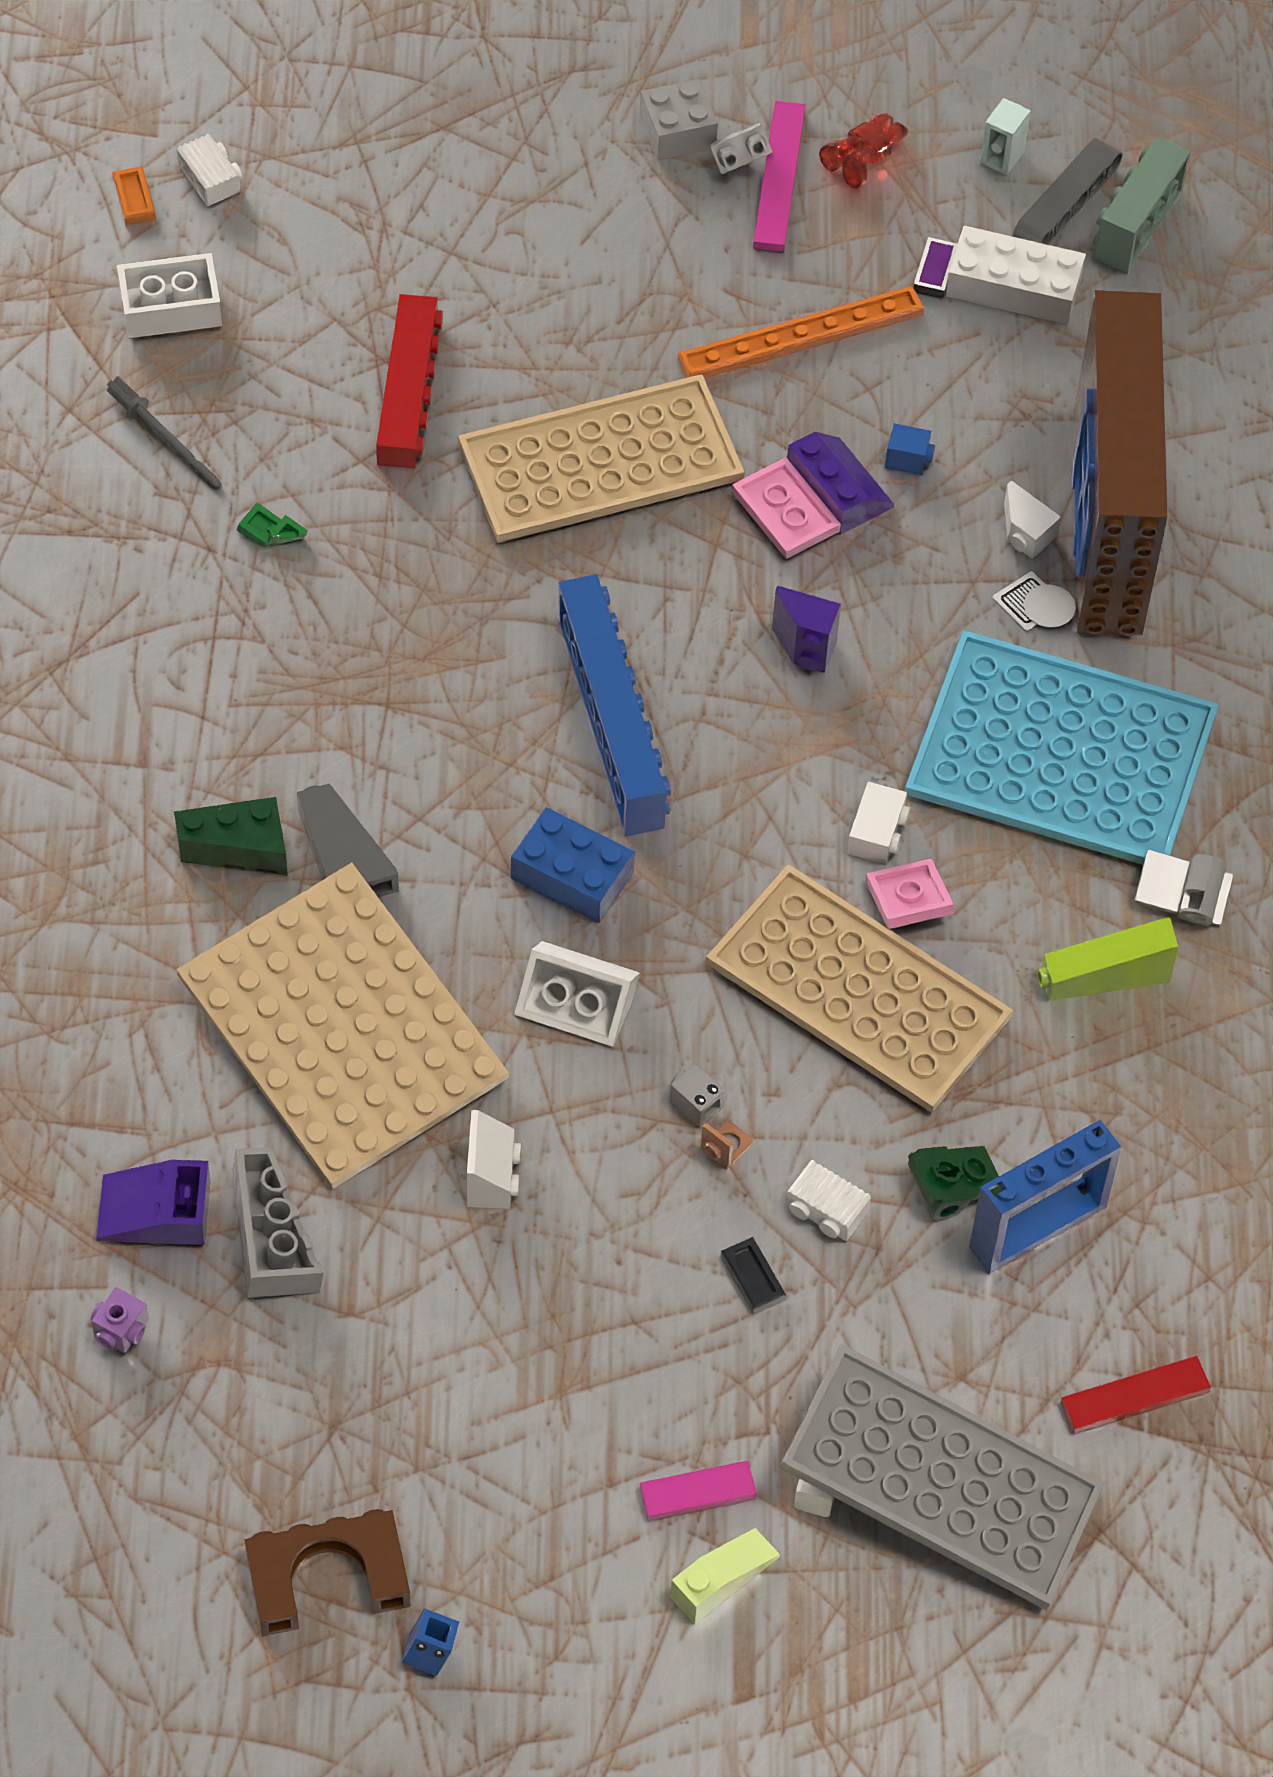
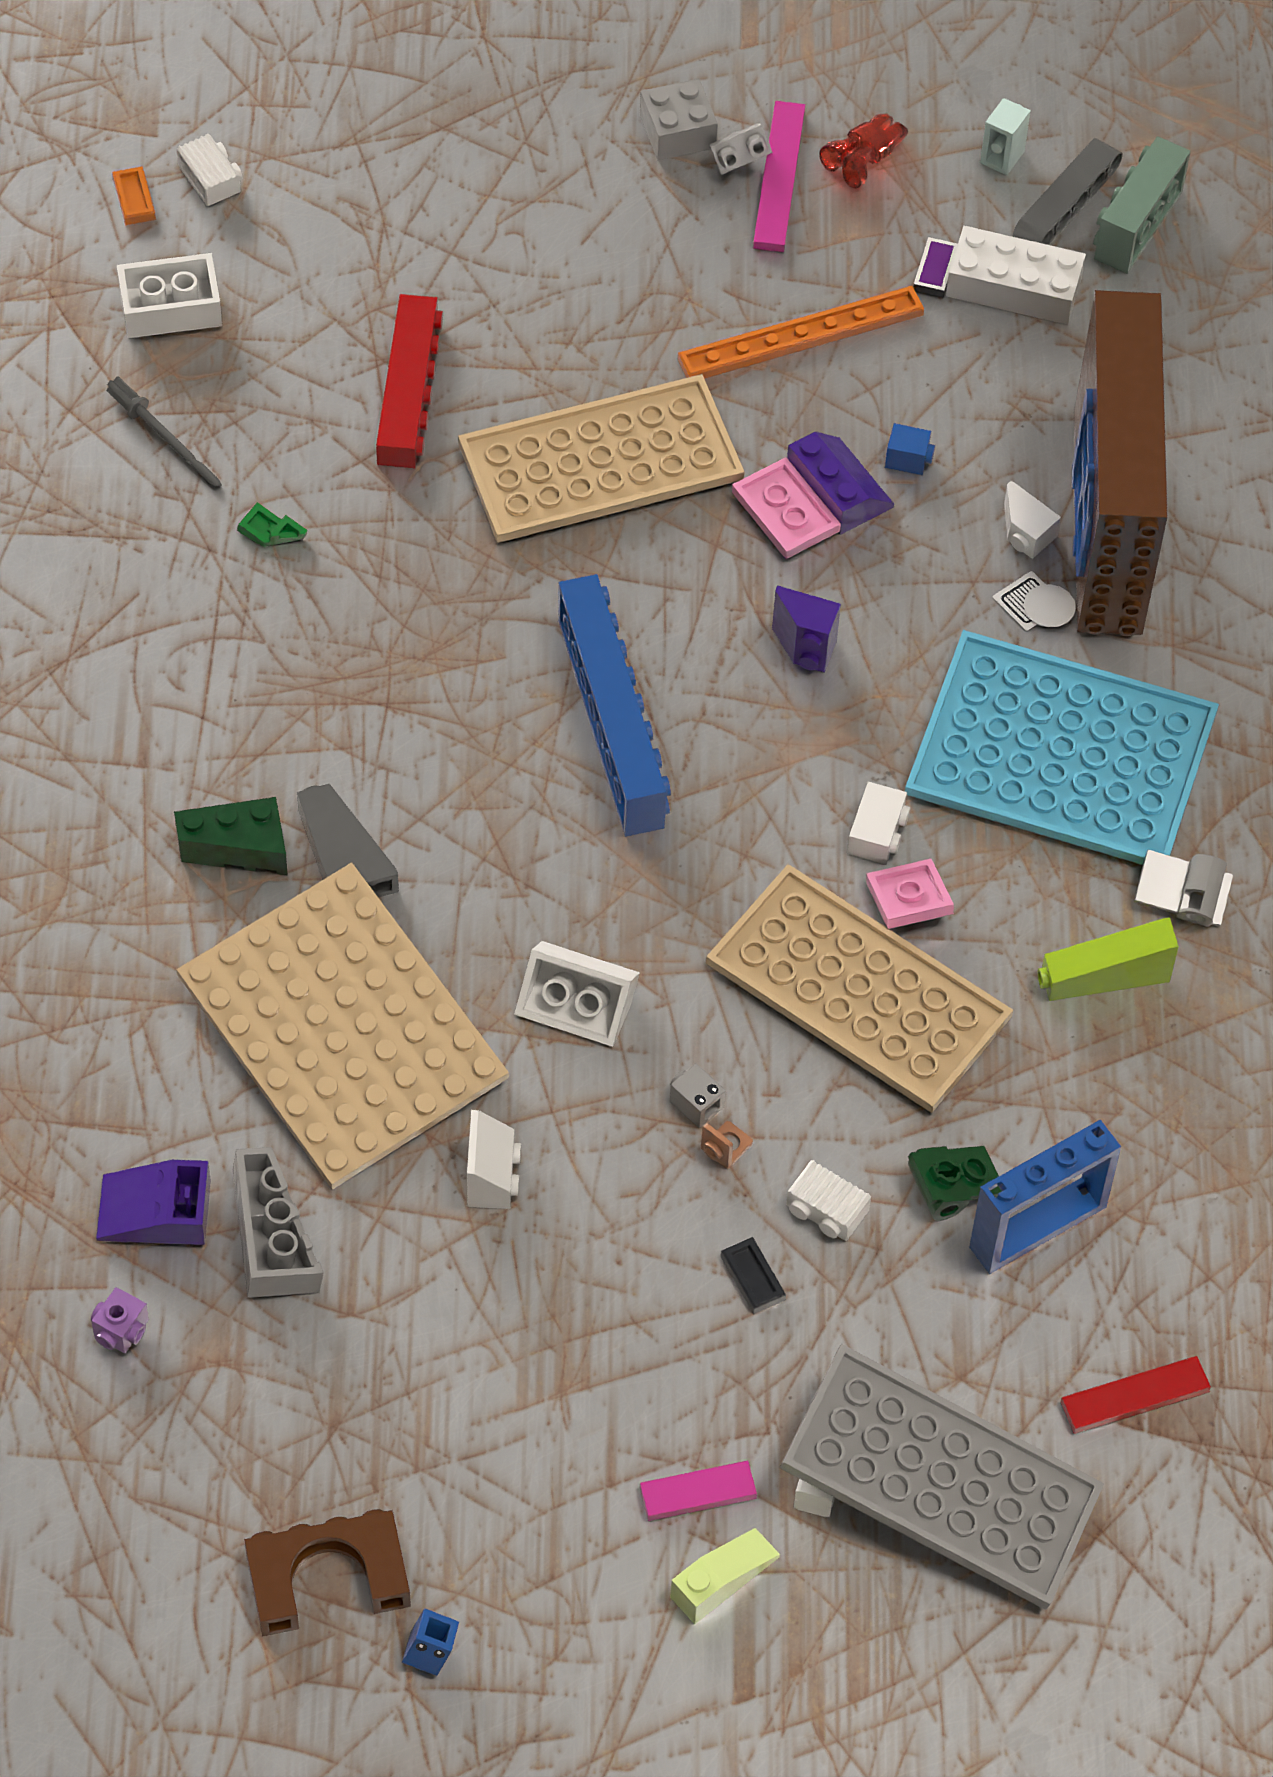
blue brick [511,807,635,923] -> none

